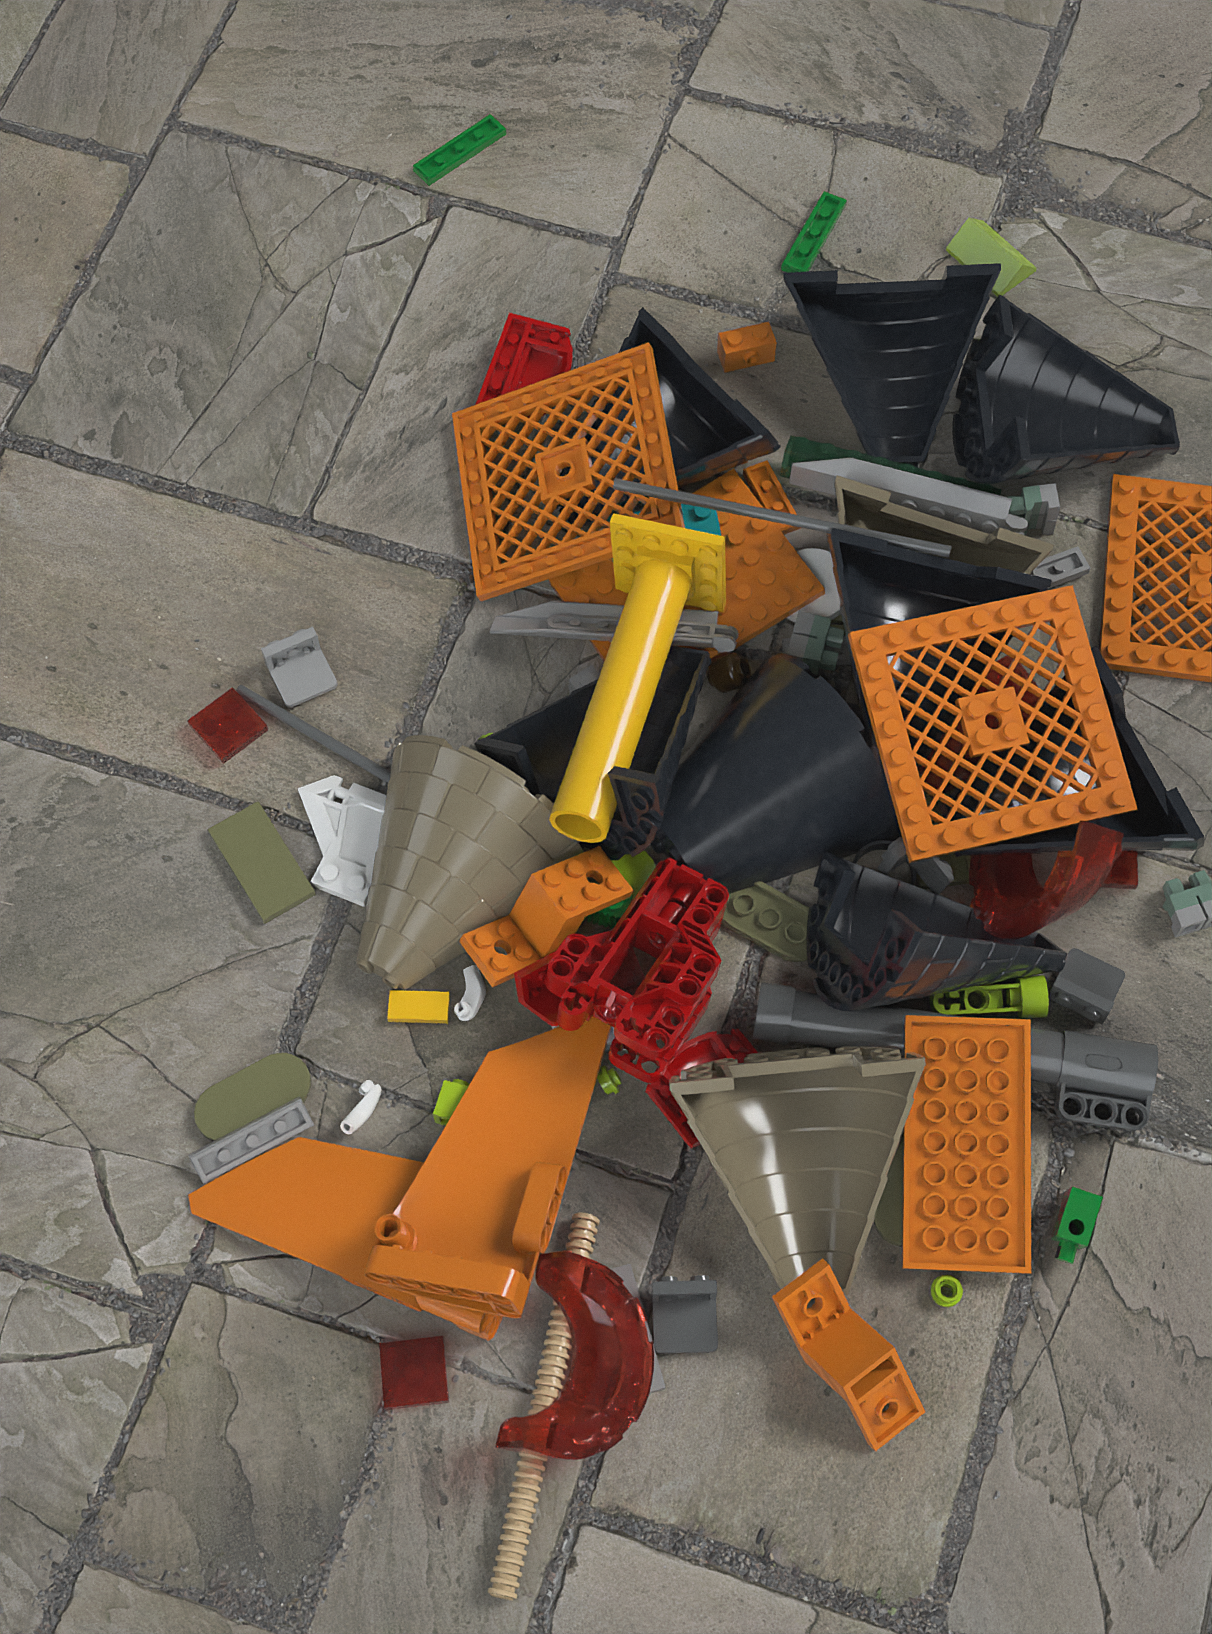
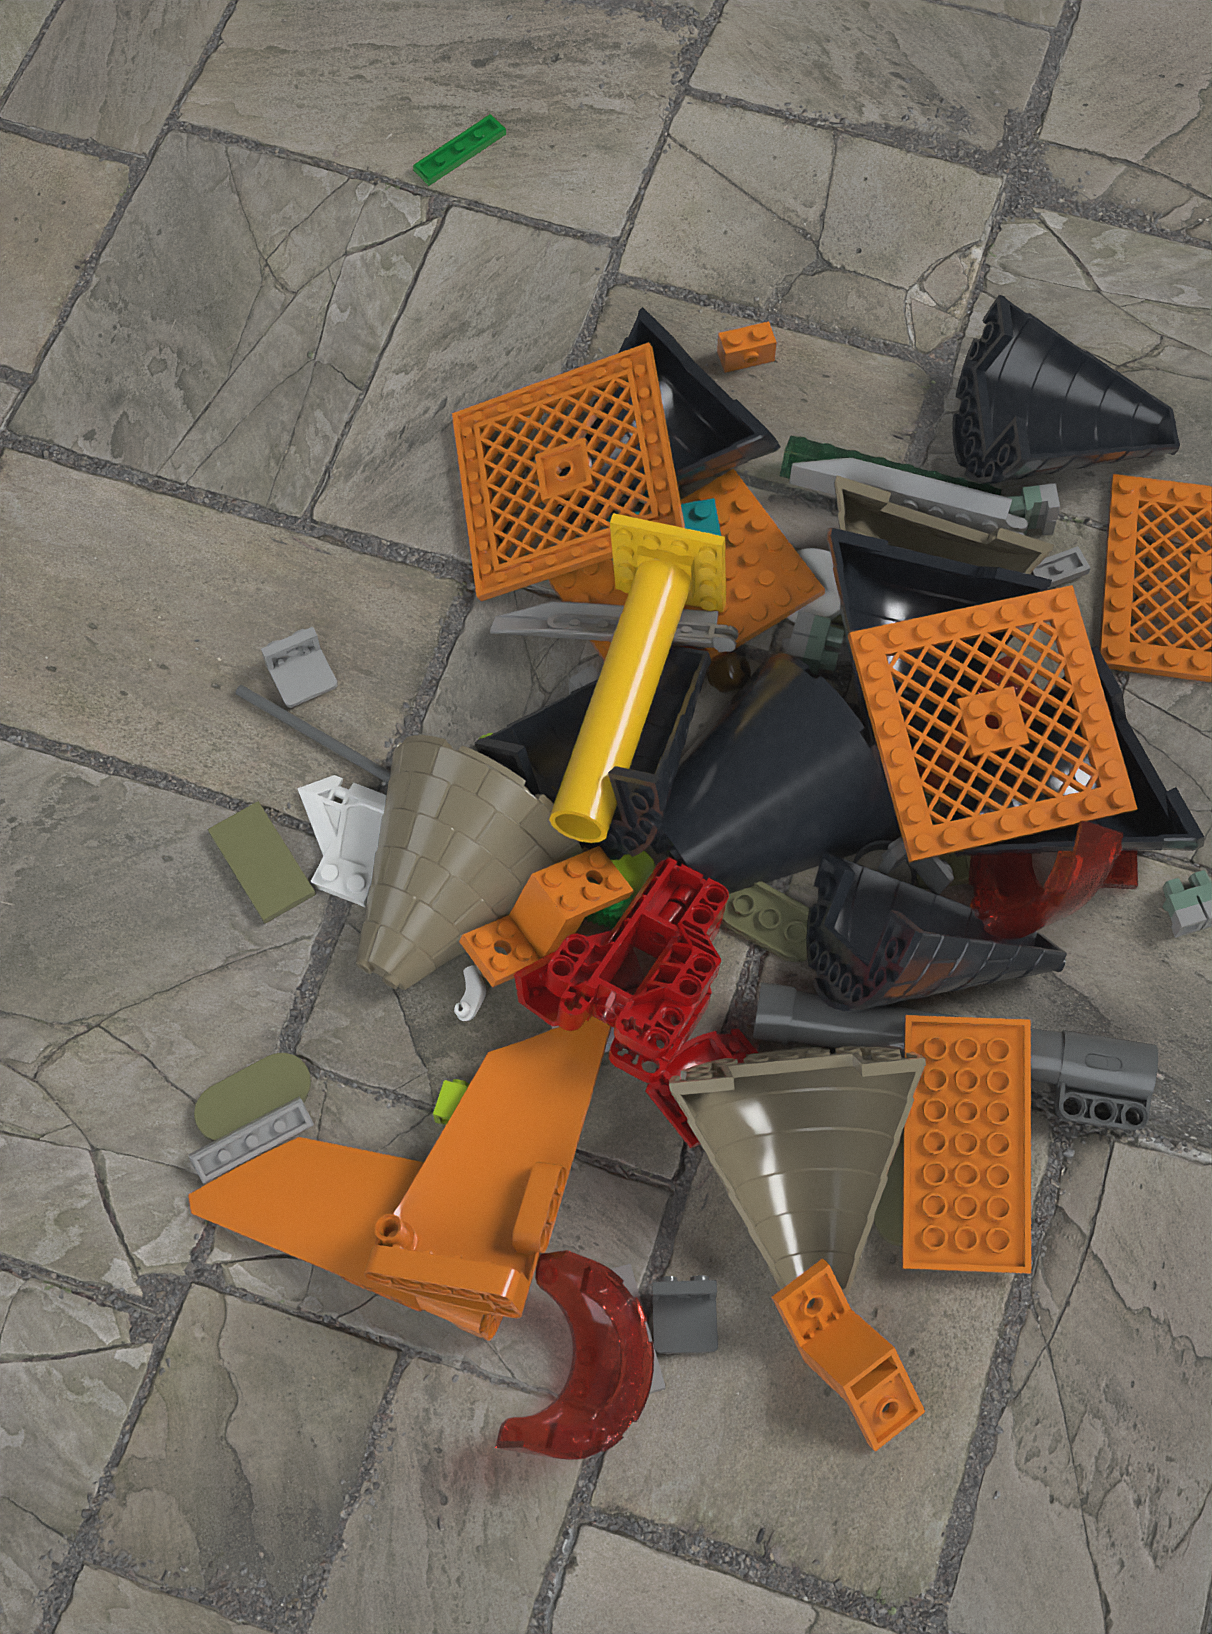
clear red plate [187,687,268,764] -> none
white arm [340,1080,382,1135] -> none
clear red plate [379,1336,449,1410] -> none
yellow tile [387,990,450,1024] -> none
red slope [476,312,573,420] -> none
tan piece [488,1212,600,1601] -> none
lime plate [597,1065,622,1095] -> none
dark grey piece [613,478,951,558] -> none
orange tile [743,460,801,535] -> none
green tile [781,191,847,272] -> none
black cone [783,263,1001,471] -> none
lime beam [929,975,1049,1019] -> none
lime plate [930,1275,963,1307] -> none
lime slope [946,217,1037,297] -> none
dark grey bracket [1048,948,1125,1025] -> none
green torso [1051,1186,1103,1264] -> none

